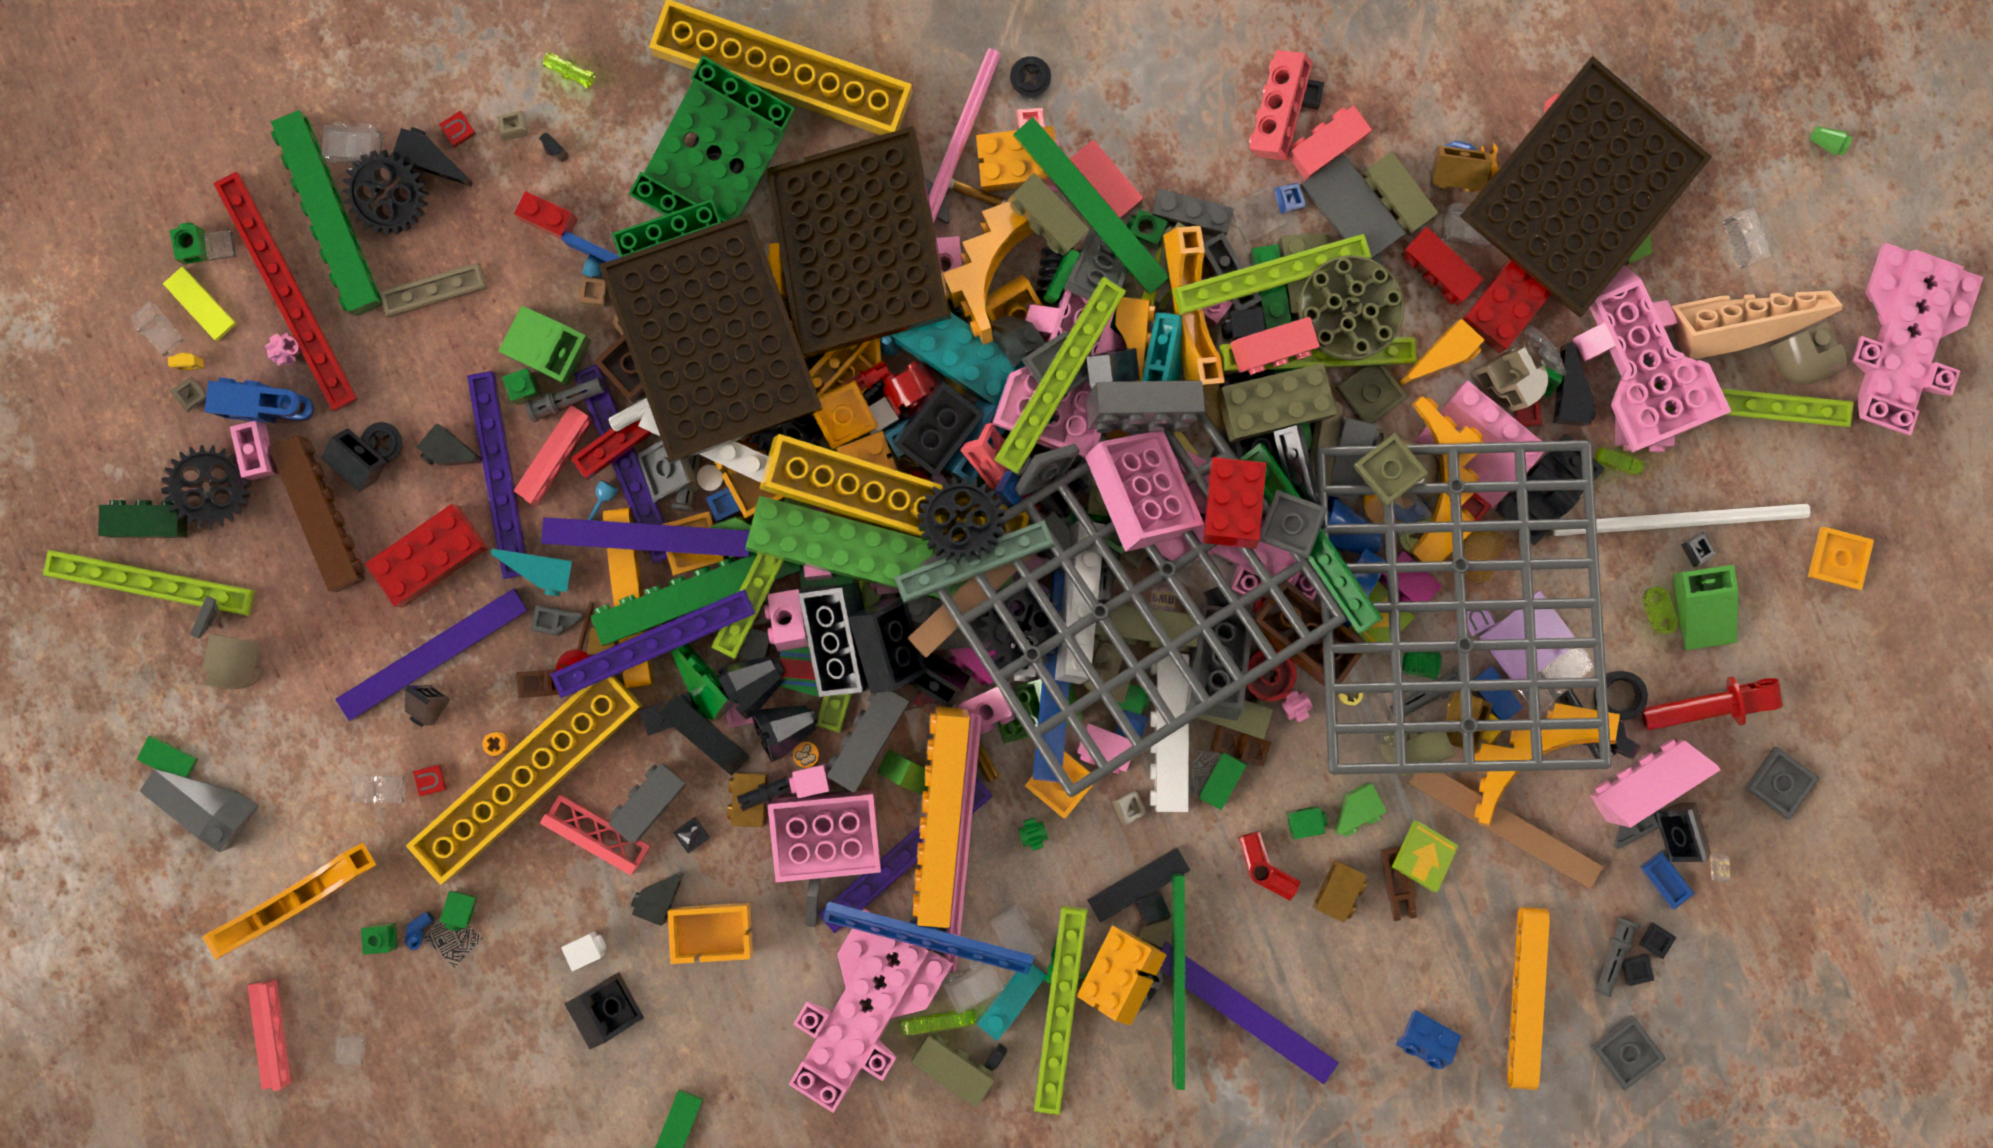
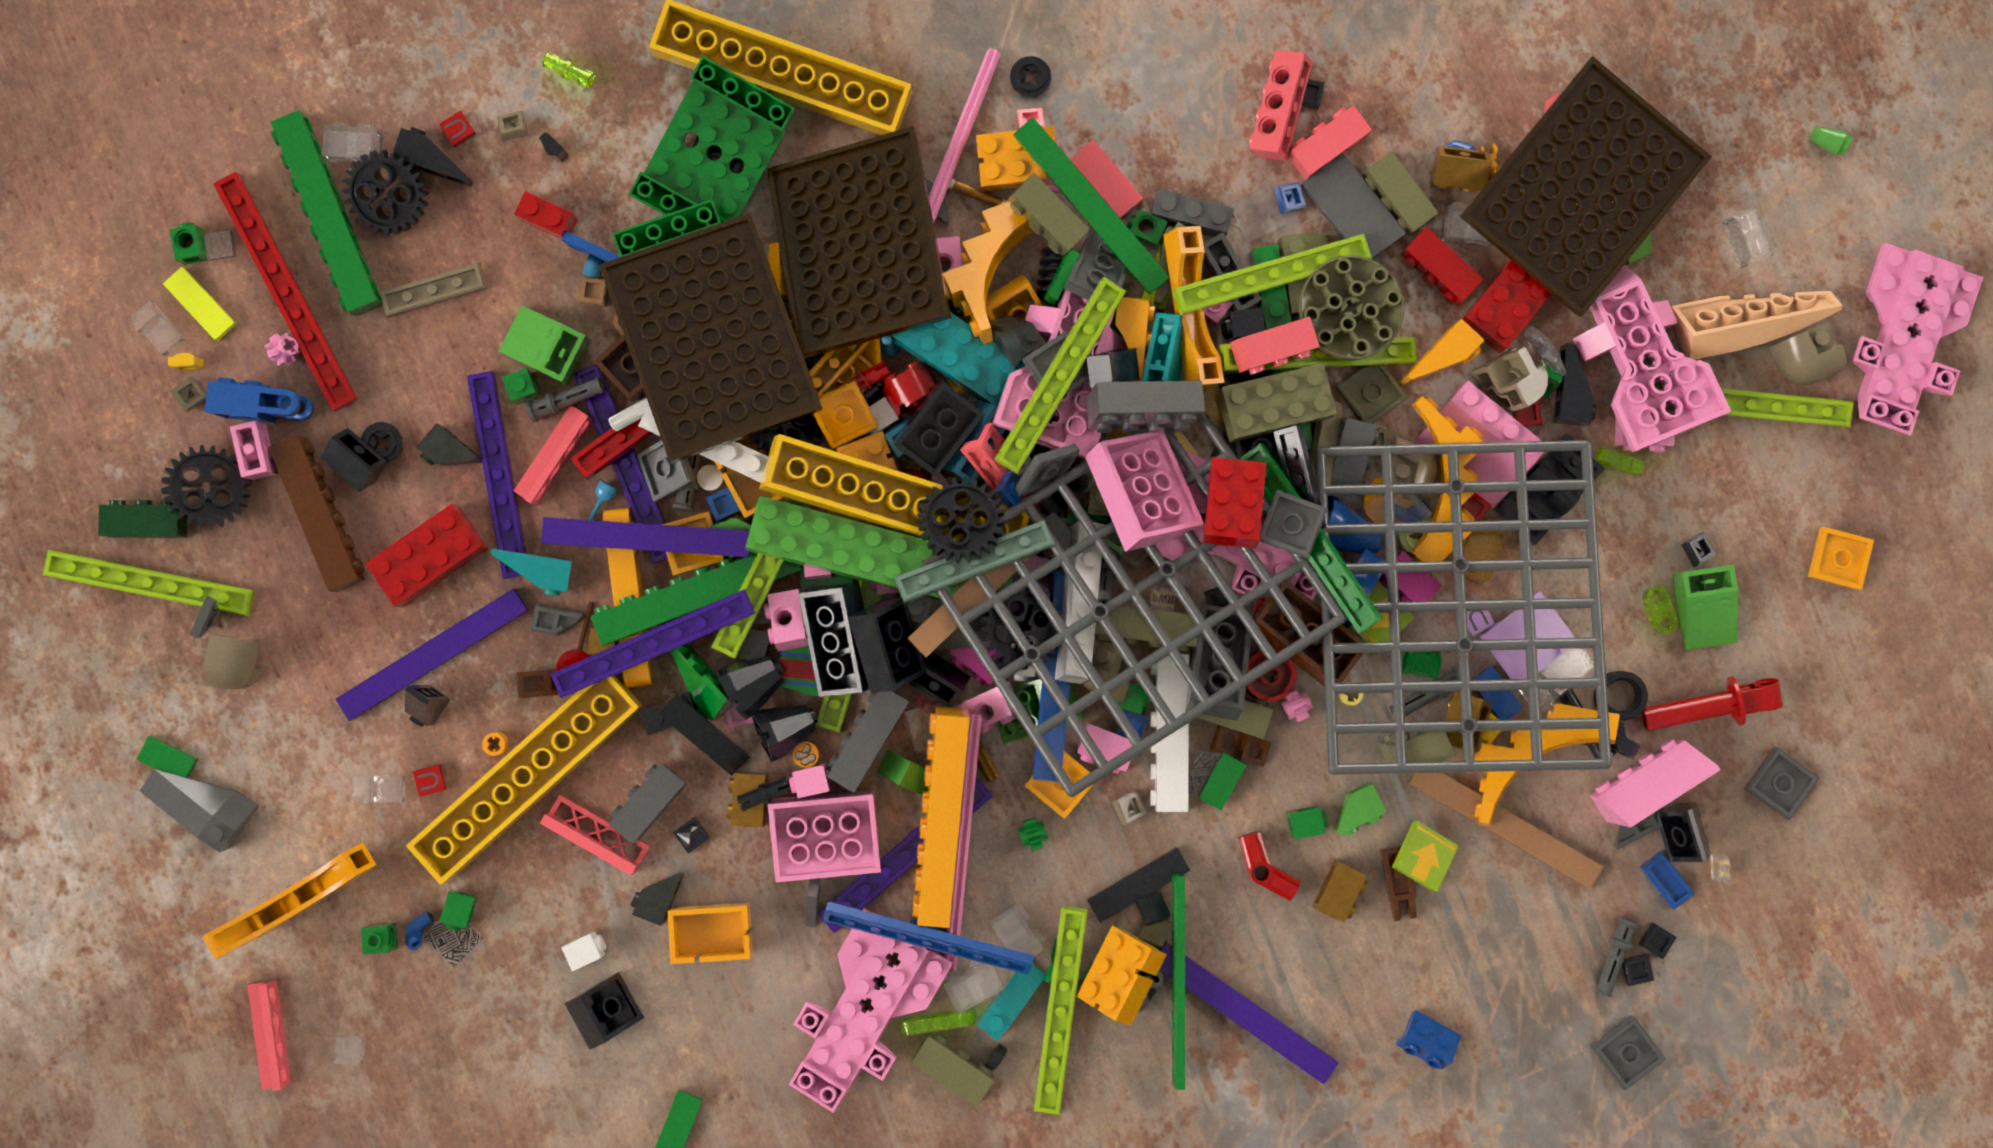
olive tile [1353,433,1429,507] -> none
light orange beam [1507,907,1550,1090] -> none
white axle [1552,504,1811,536] -> none

